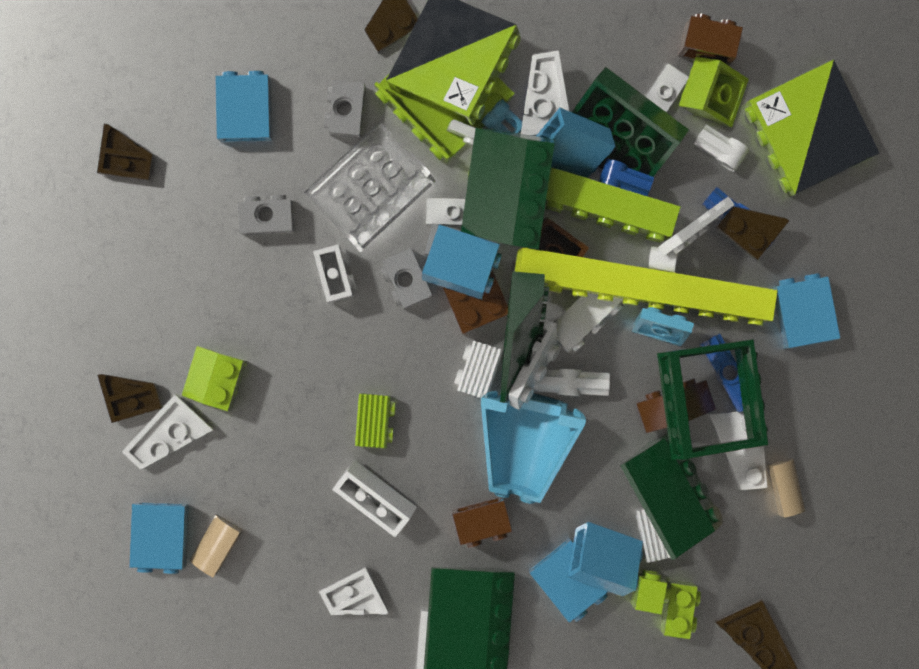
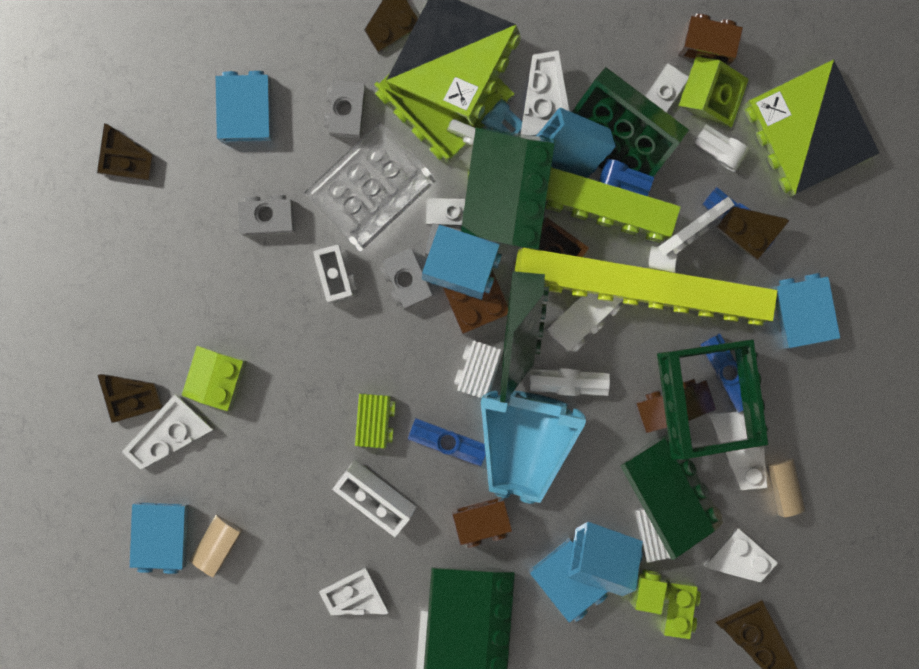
white wing [508,319,560,410] -> none
medium azure plate [632,307,694,346] -> none
none -> blue piece [408,418,486,466]
none -> white wing [705,528,777,583]

